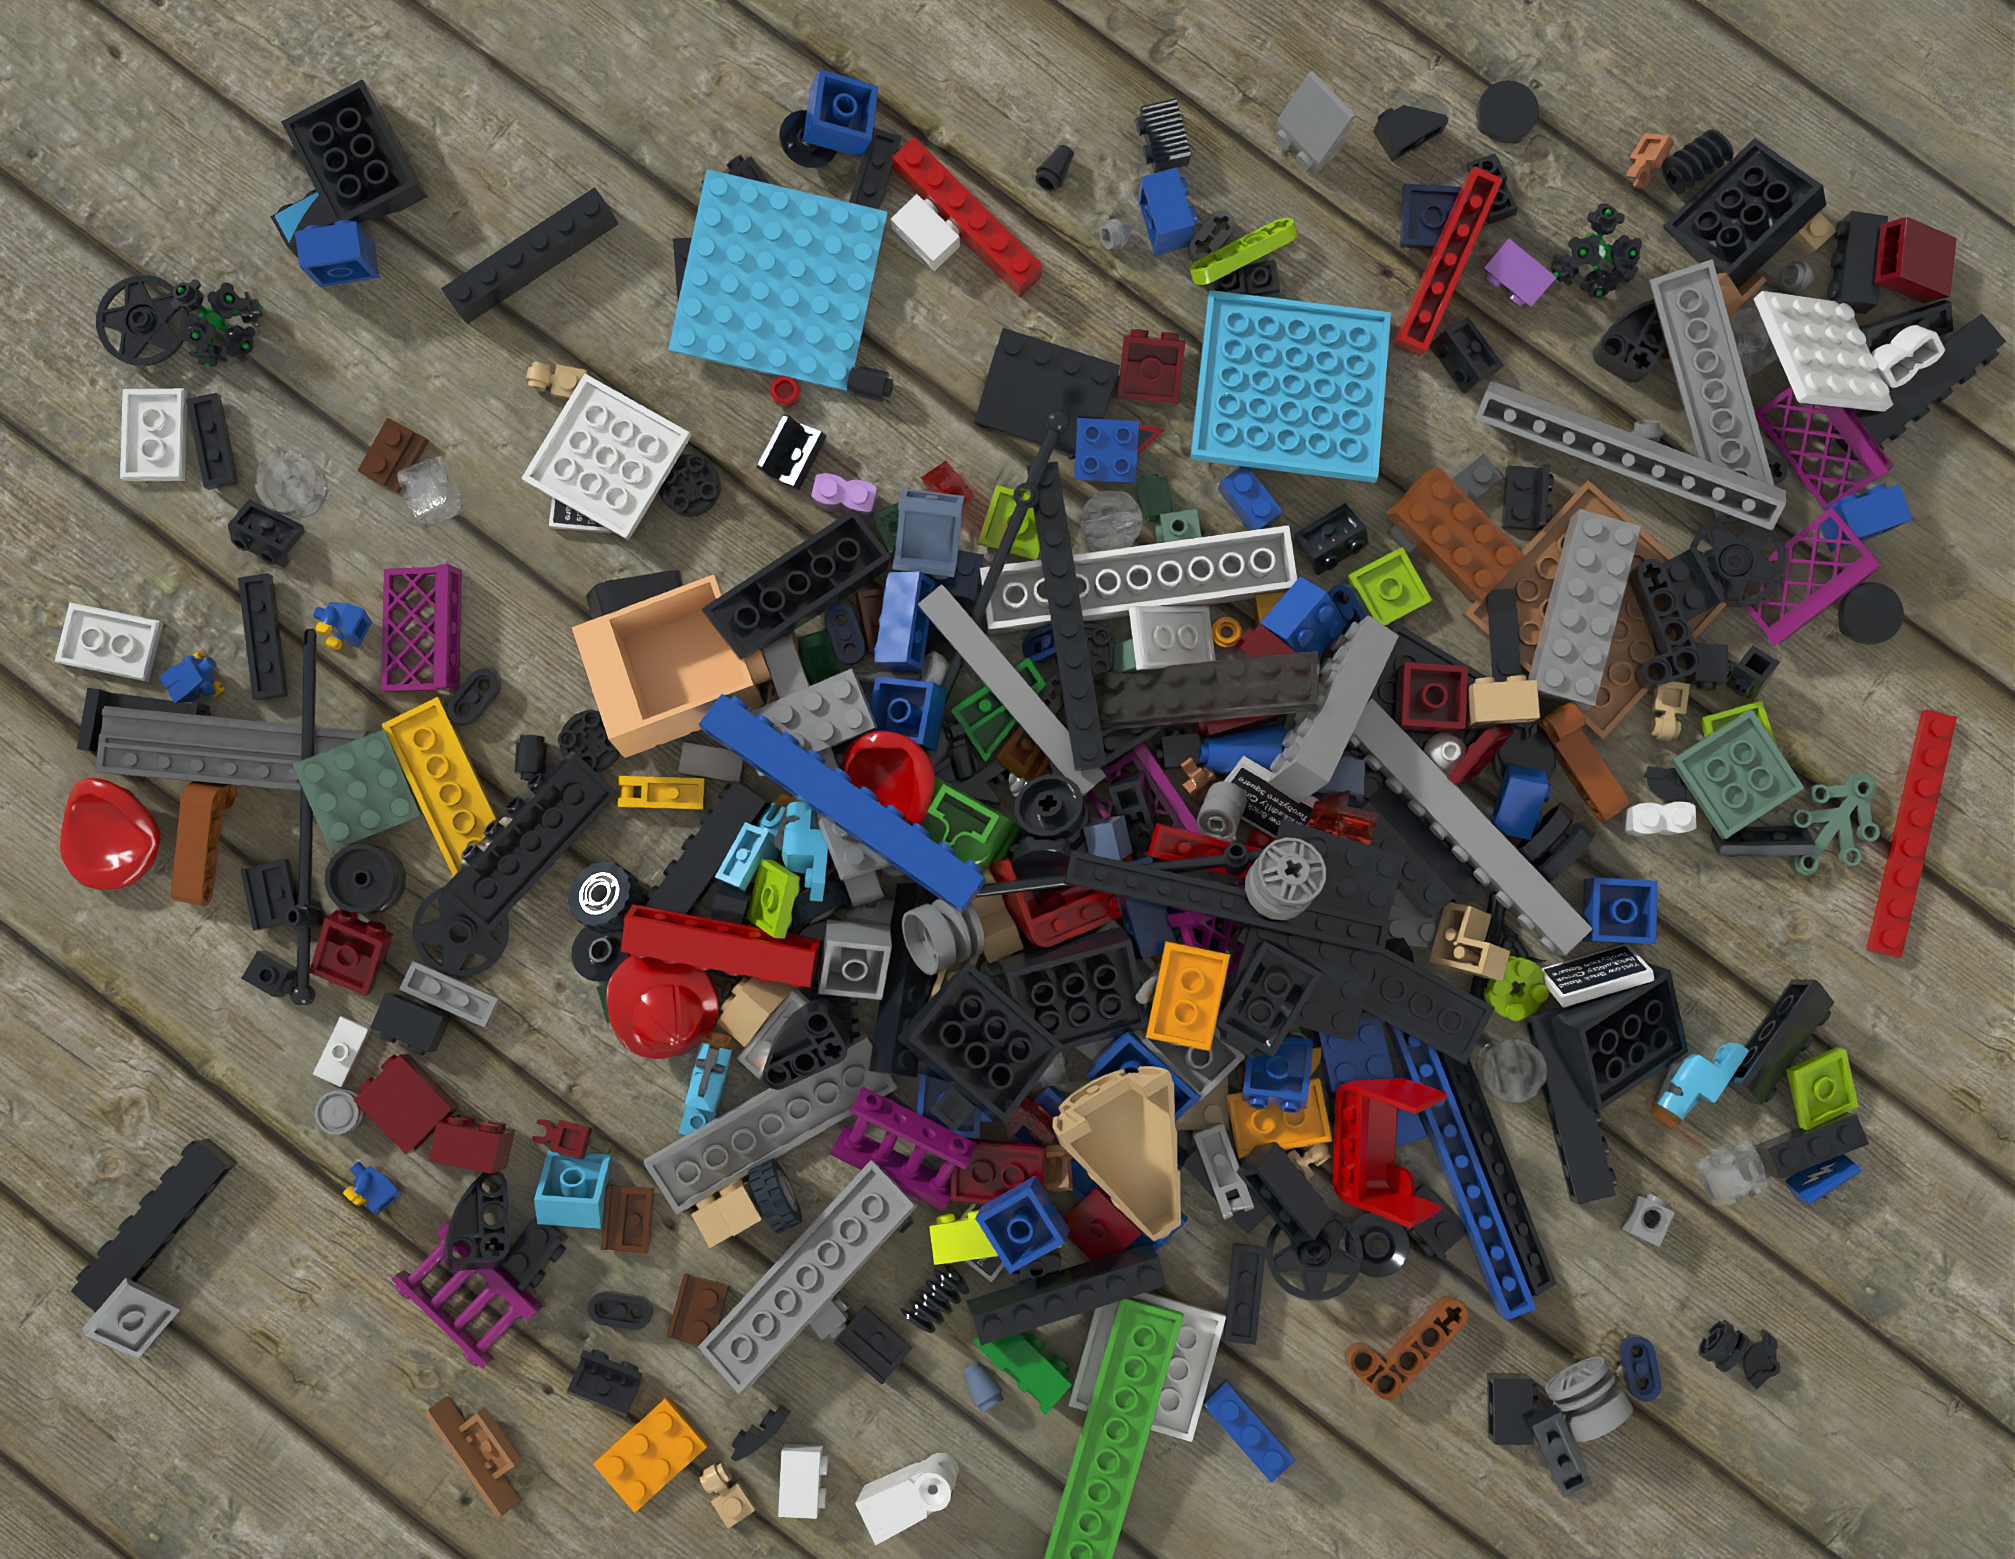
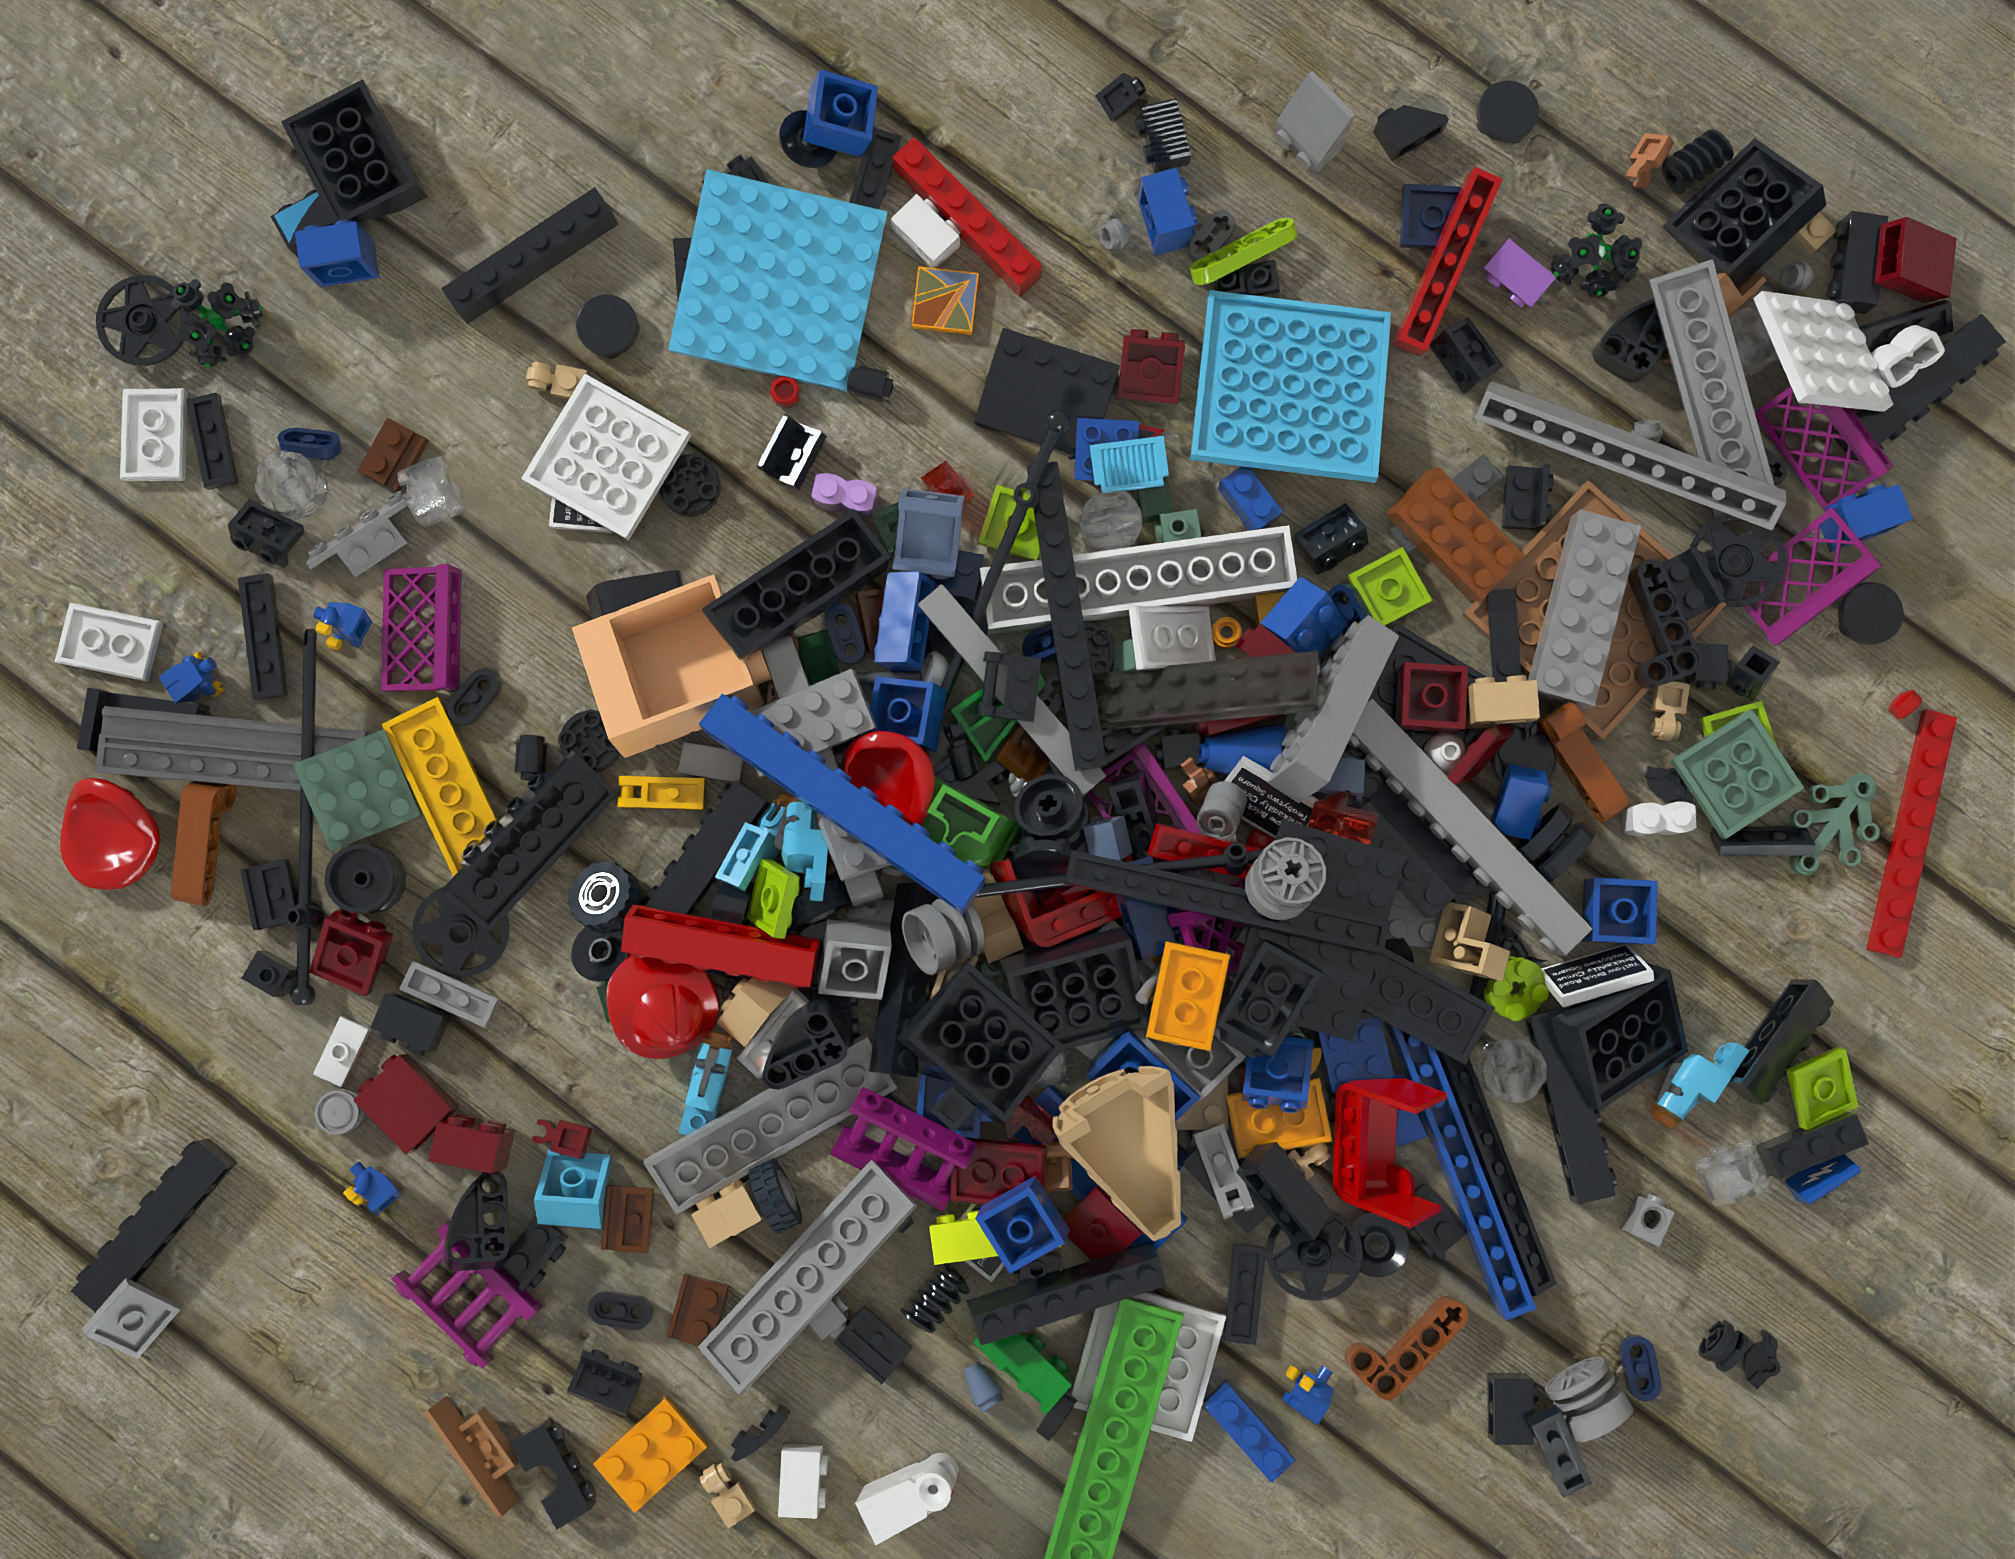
black cone [1035,145,1074,192] -> none
black slope [1466,153,1518,224] -> none
none -> dark blue plate [277,428,342,460]
none -> light grey bracket [306,490,414,577]
none -> black arch [510,1417,596,1530]
none -> black tile [576,295,640,359]
none -> tile [911,266,979,335]
none -> black plate [977,651,1041,722]
none -> black beam [1036,1391,1078,1442]
none -> medium azure window [1090,436,1169,494]
none -> black bracket [1095,73,1148,122]
none -> blue piece [1282,1365,1334,1425]
none -> red tile [1888,690,1922,720]

